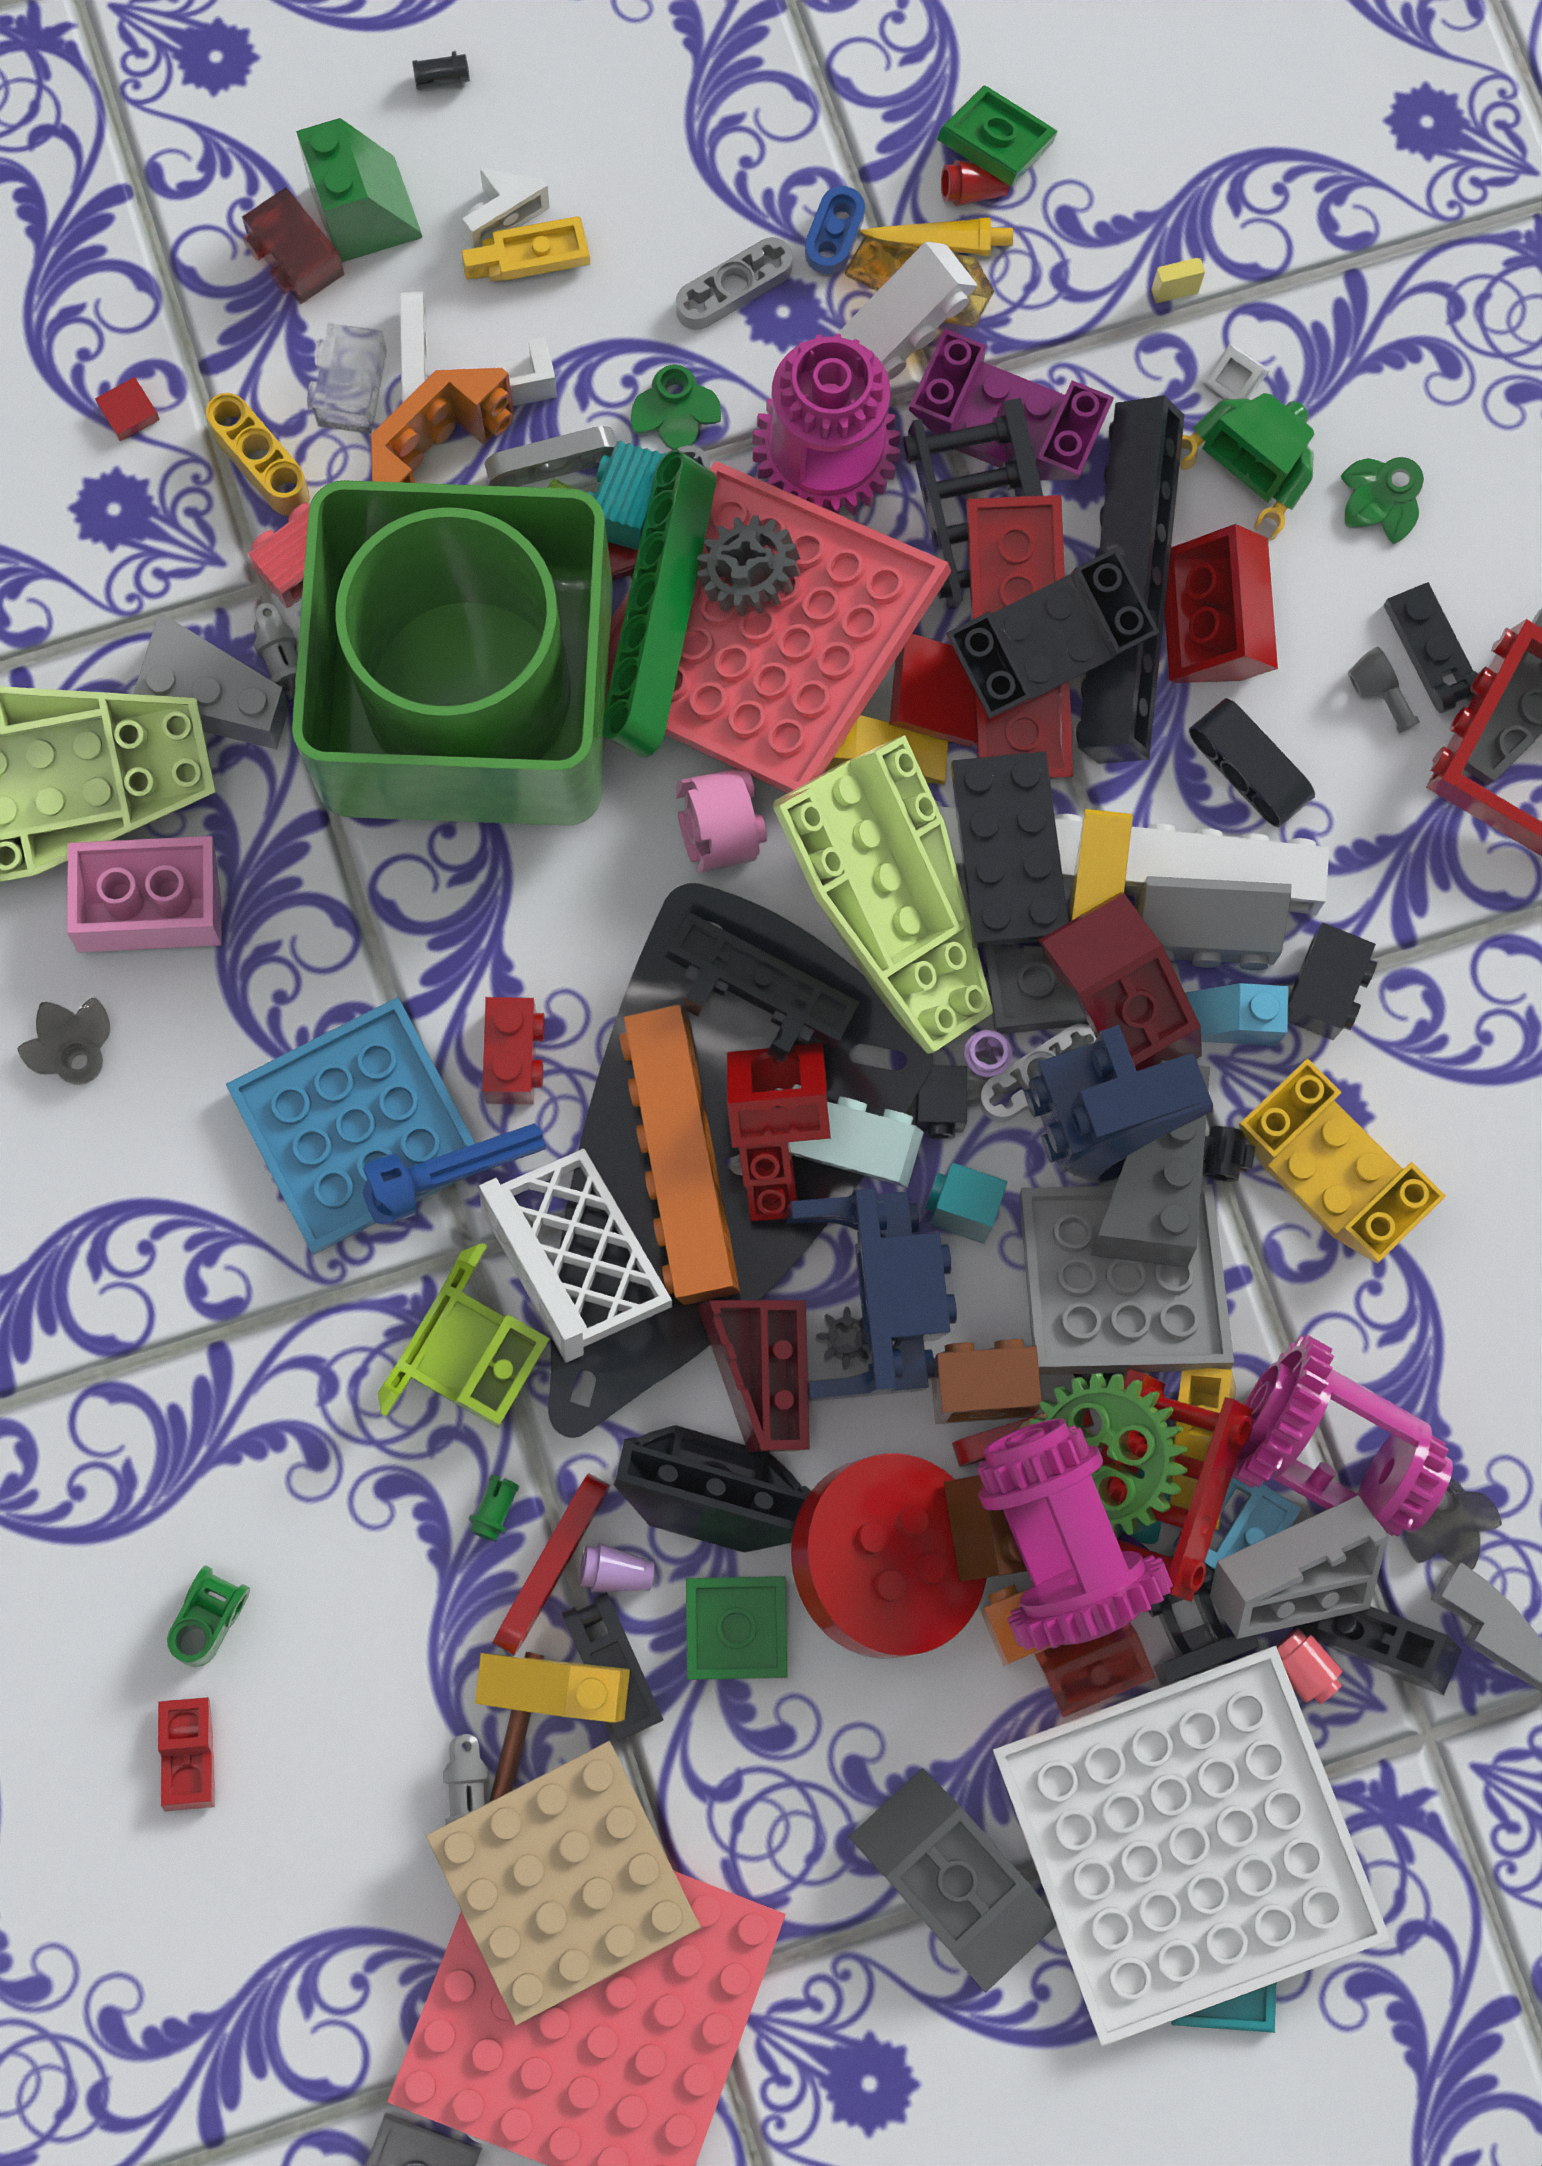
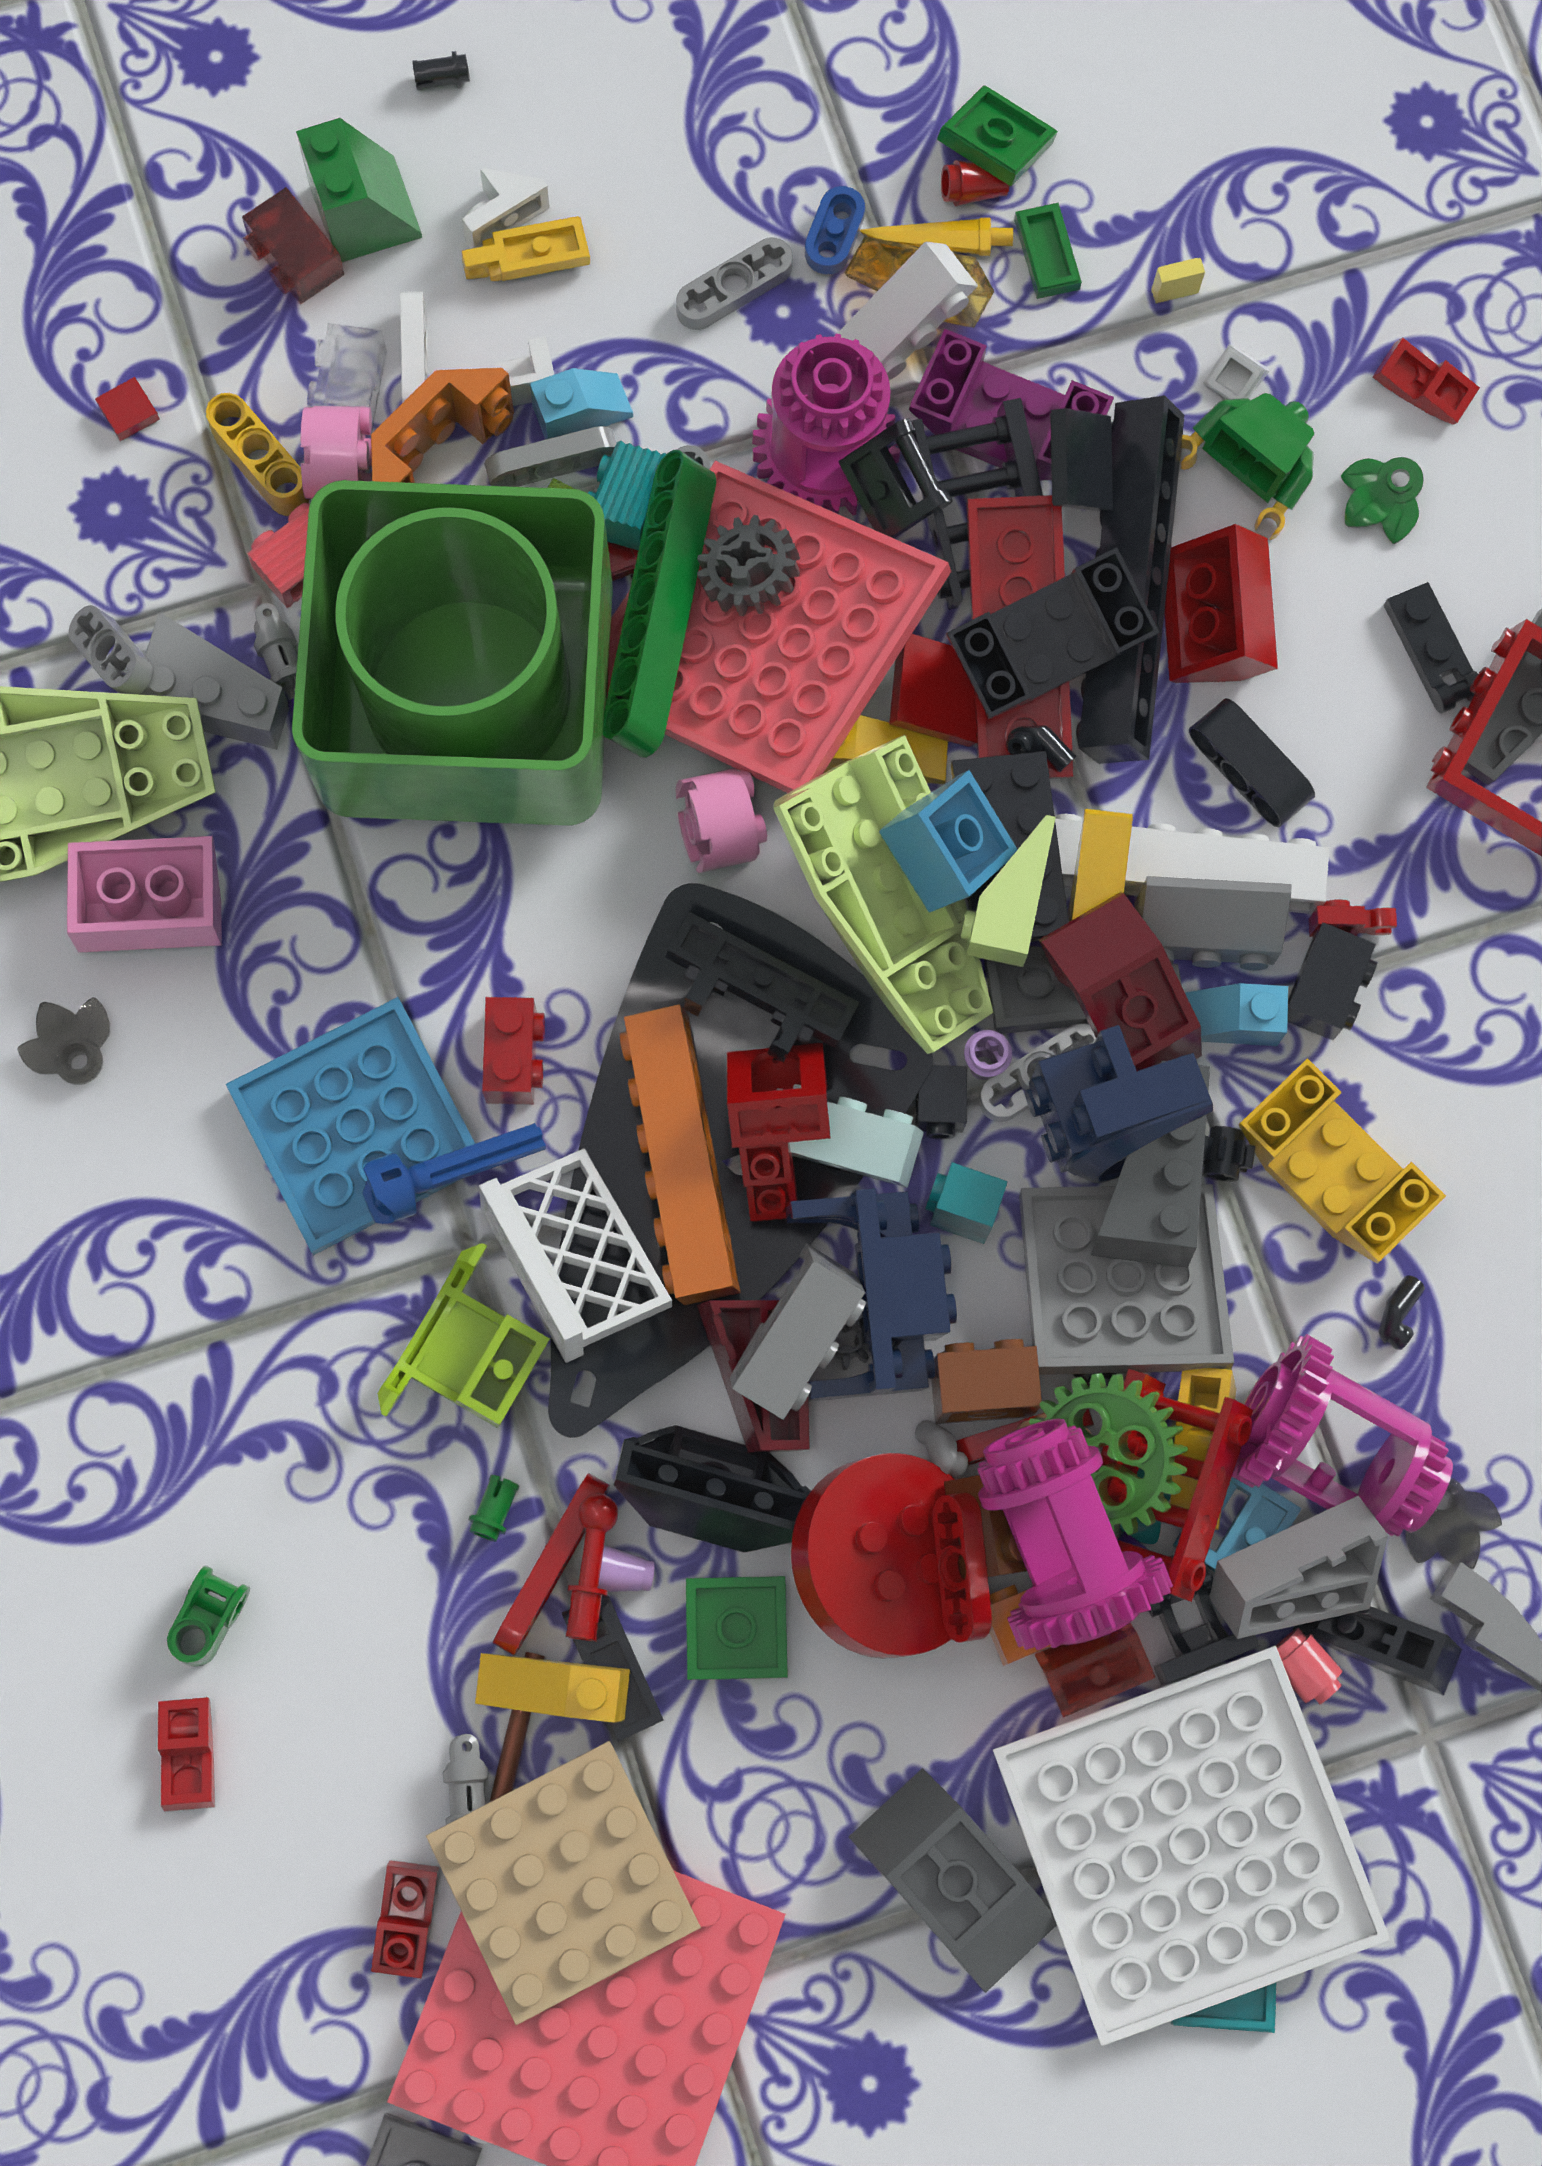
green plate [631,364,721,450] -> none
dark grey bar [1348,646,1420,733] -> none
none -> light grey beam [69,605,153,695]
none -> bright pink brick [301,406,372,499]
none -> red slope [371,1860,439,1979]
none -> medium azure slope [530,368,634,439]
none -> red pin [565,1493,619,1641]
none -> light grey wedge [730,1243,866,1420]
none -> black plate [838,418,953,539]
none -> dark azure slope [879,770,1018,913]
none -> light grey arm [915,1420,968,1478]
none -> red beam [932,1492,992,1643]
none -> yellowish green slope [960,815,1056,967]
none -> black arm [1006,725,1077,772]
none -> green tile [1014,202,1082,299]
none -> black tile [1050,408,1113,511]
none -> red plate [1308,899,1397,937]
none -> red slope [1372,337,1480,425]
none -> black arm [1378,1275,1425,1350]

